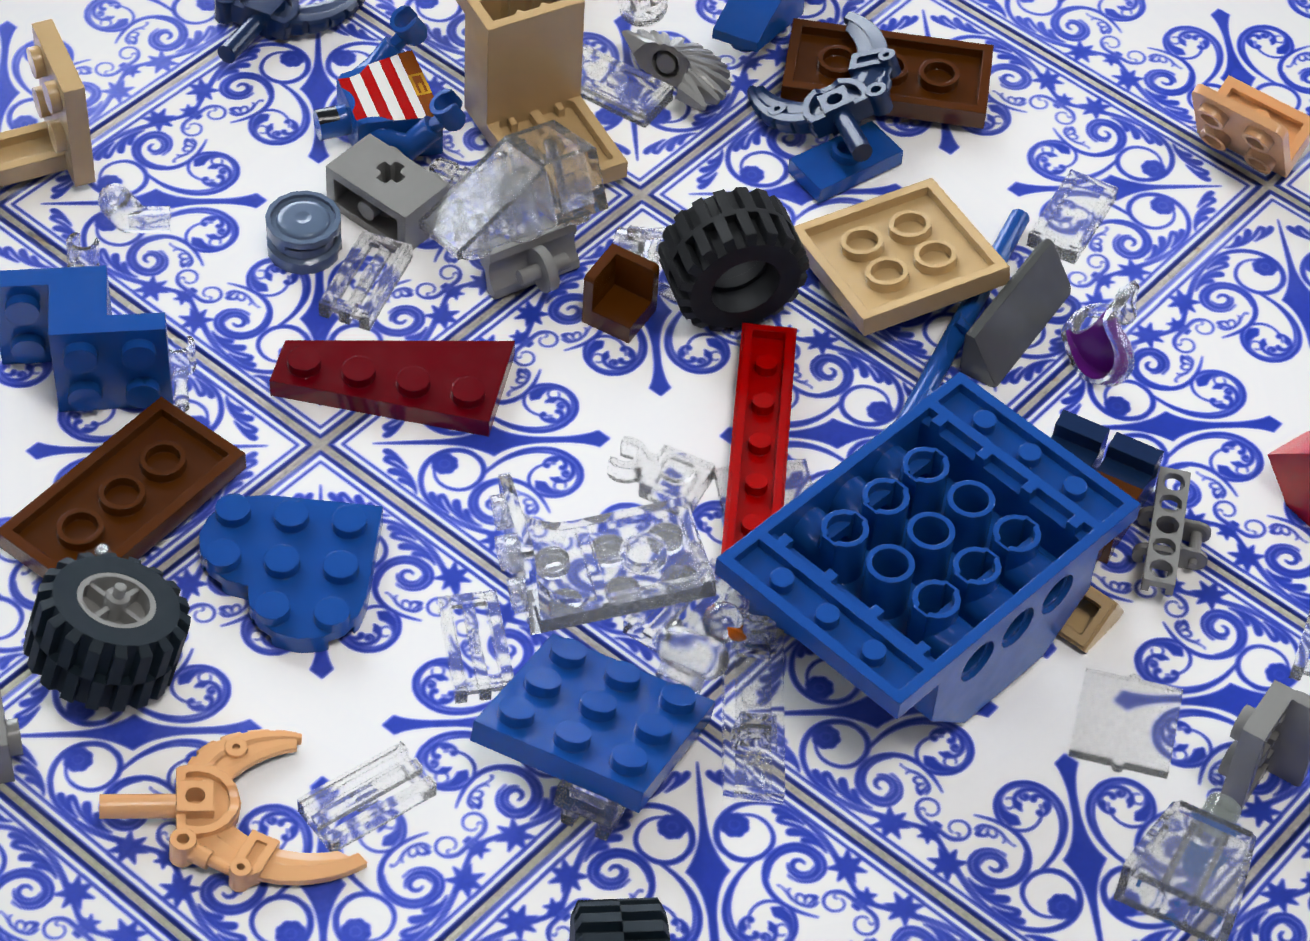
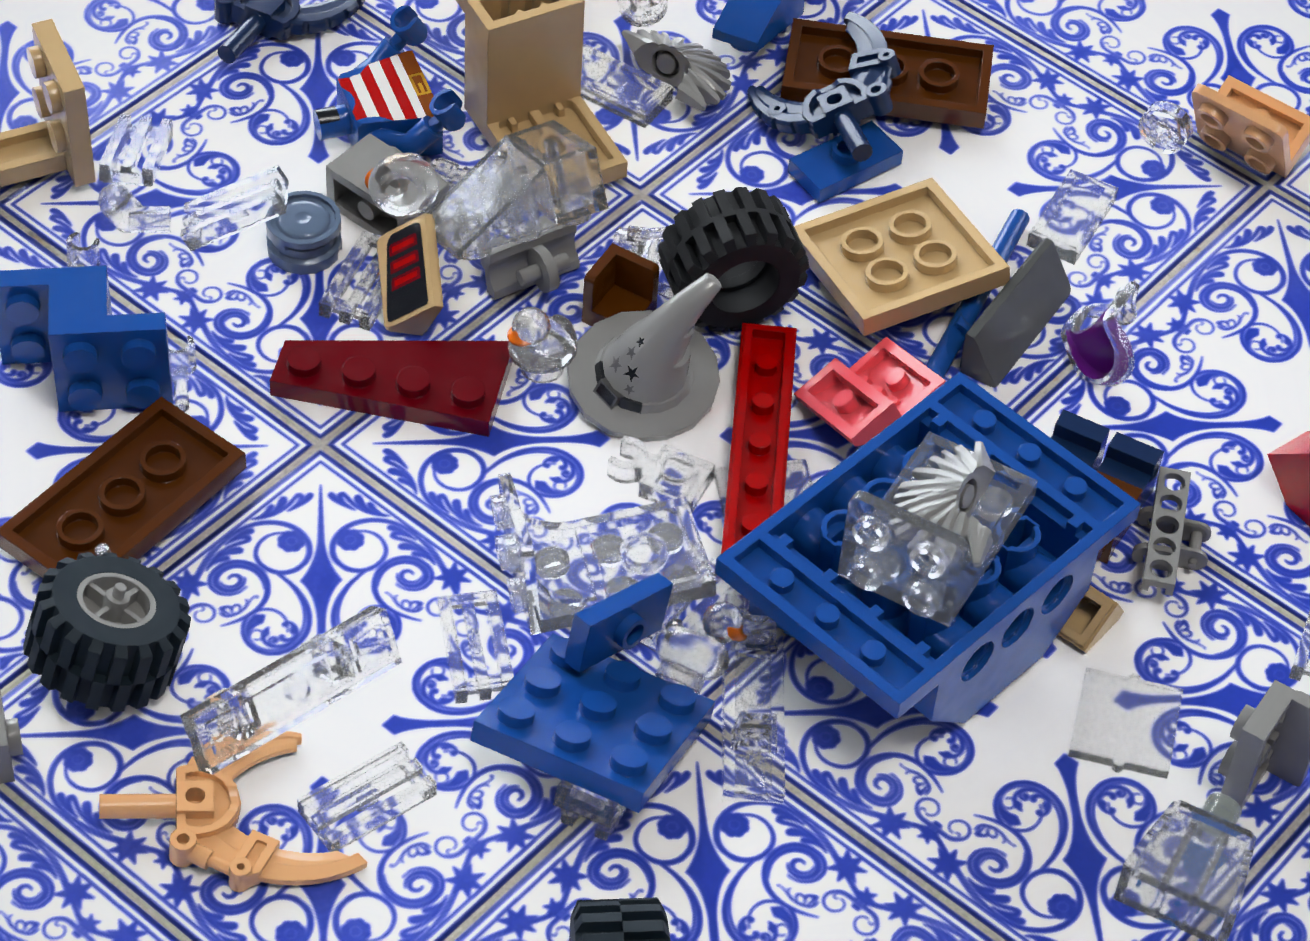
blue plate [199,493,383,653] -> none
none -> clear tile [99,114,173,187]
none -> clear tile [180,165,289,251]
none -> clear hinge [180,606,403,775]
none -> clear animal [365,152,439,218]
none -> slope [377,213,444,336]
none -> clear animal [507,307,578,383]
none -> blue plate [564,572,673,673]
none -> light grey piece [567,273,722,442]
none -> coral slope [794,337,946,447]
none -> clear bracket [838,431,1038,627]
none -> light grey hair [892,441,995,568]
none -> clear tile [1139,101,1193,154]

